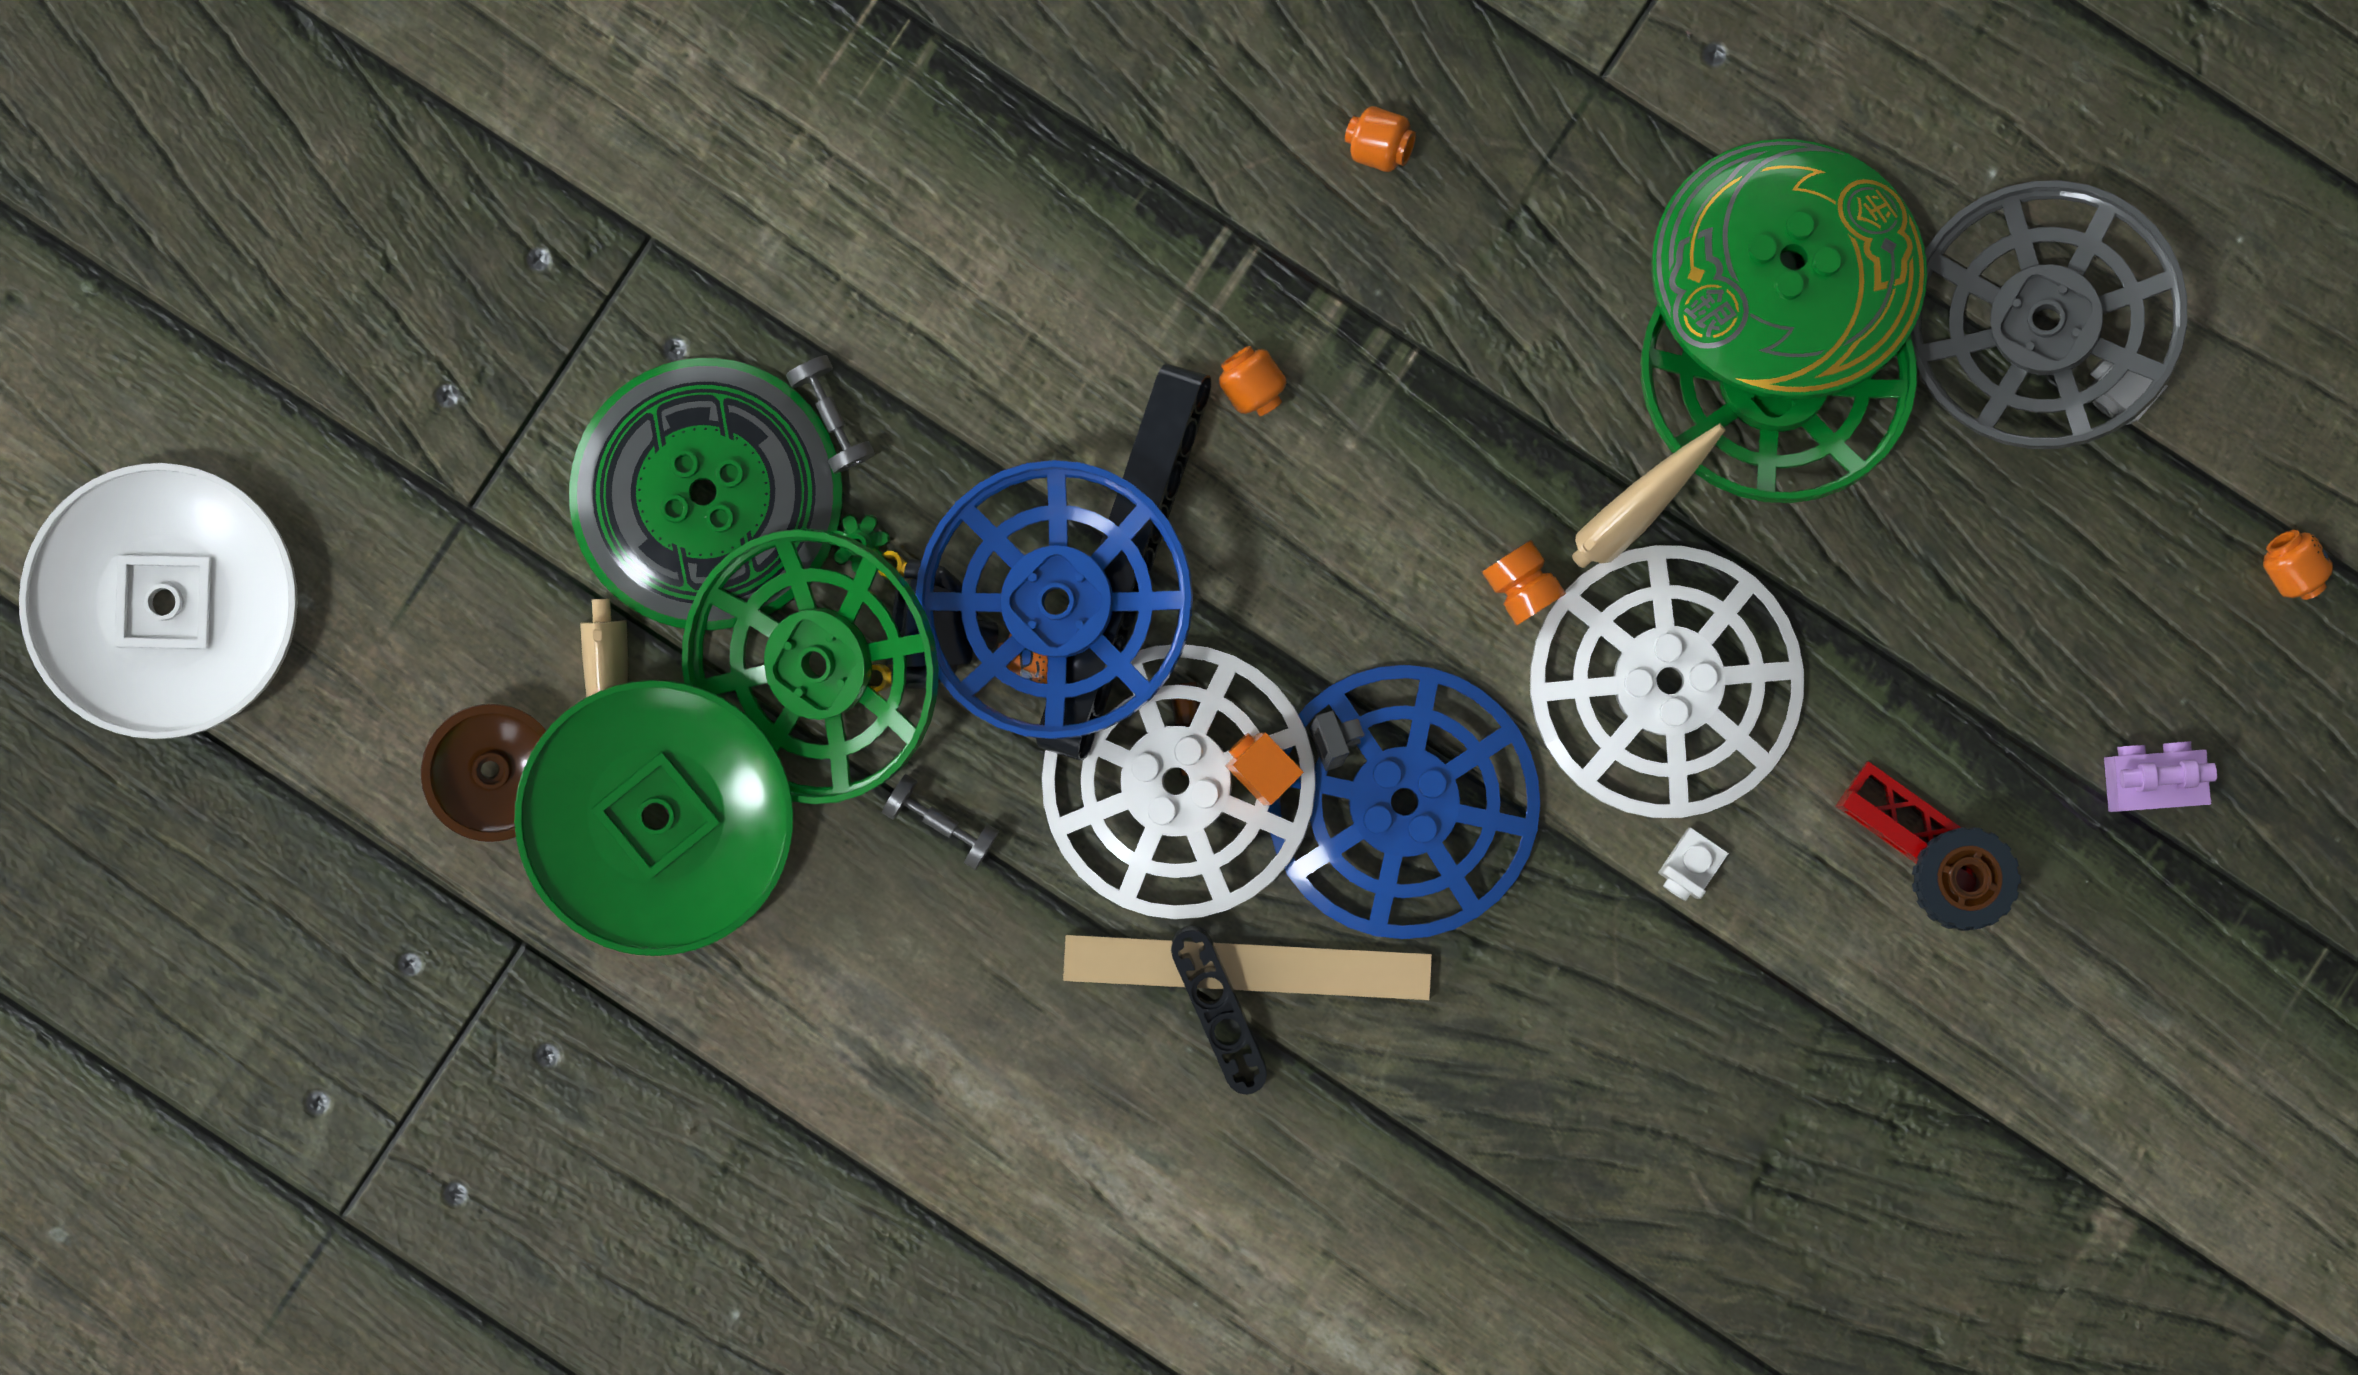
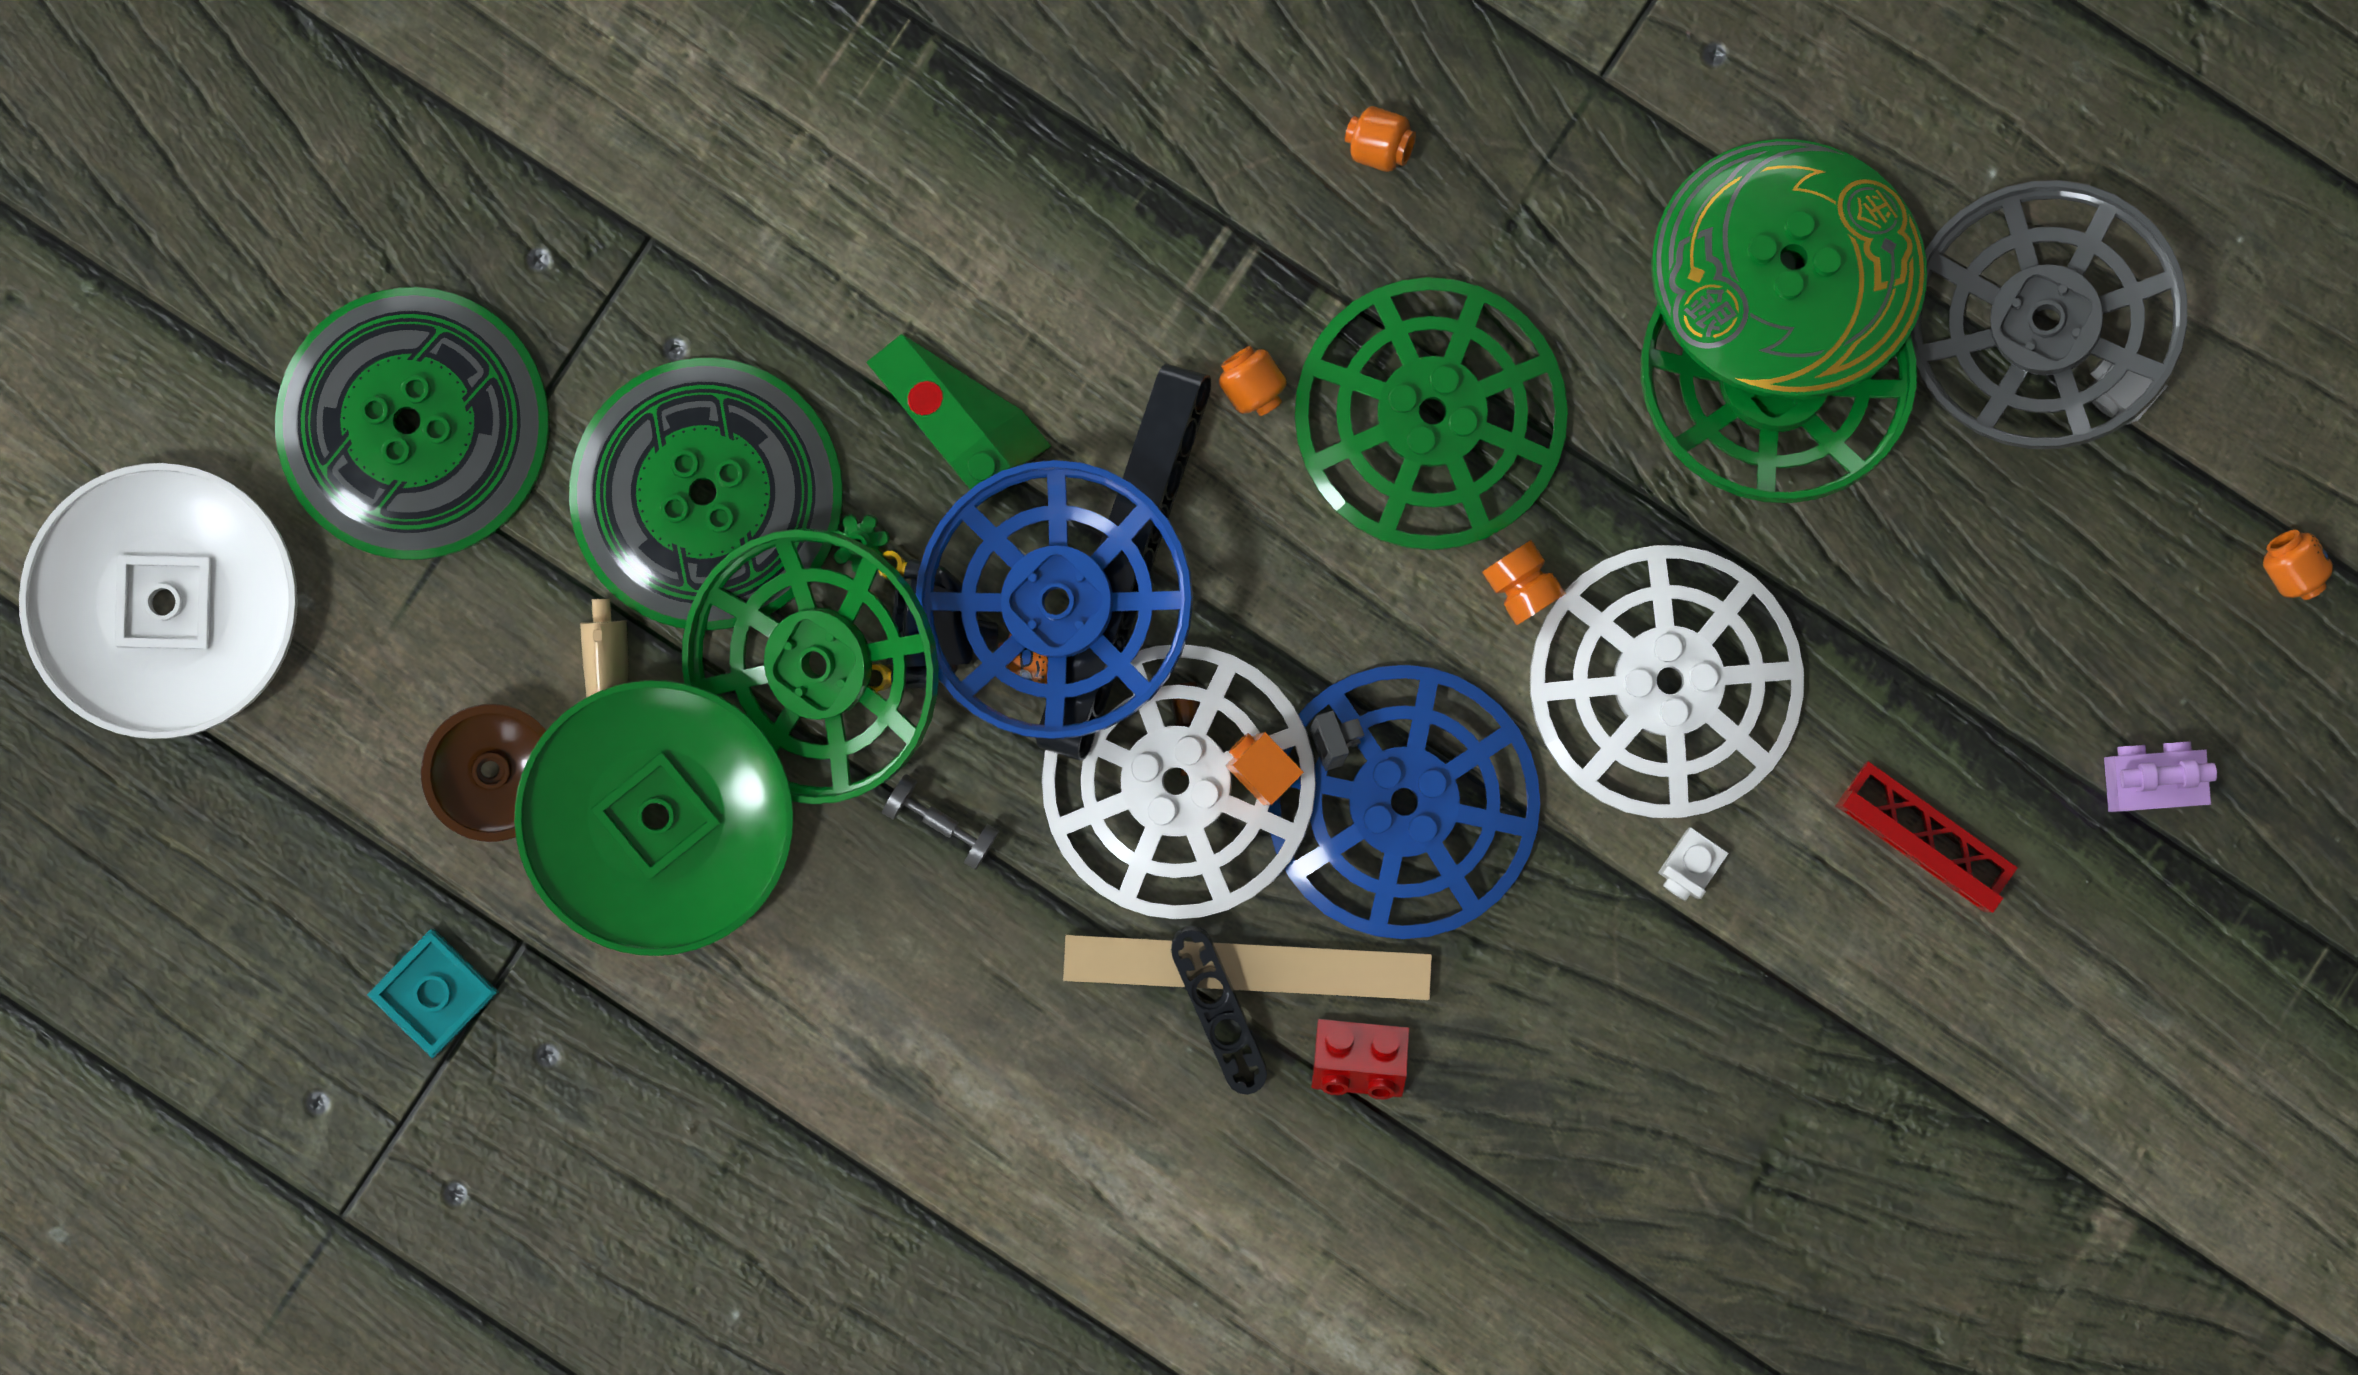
flat silver wheel [786,355,875,474] -> none
tan piece [1572,423,1726,568] -> none
black wheel [1912,827,2021,931] -> none
none -> dish [275,287,550,560]
none -> teal tile [367,928,499,1059]
none -> green wedge [866,334,1051,490]
none -> green dish [1294,277,1568,551]
none -> red bracket [1311,1019,1409,1099]

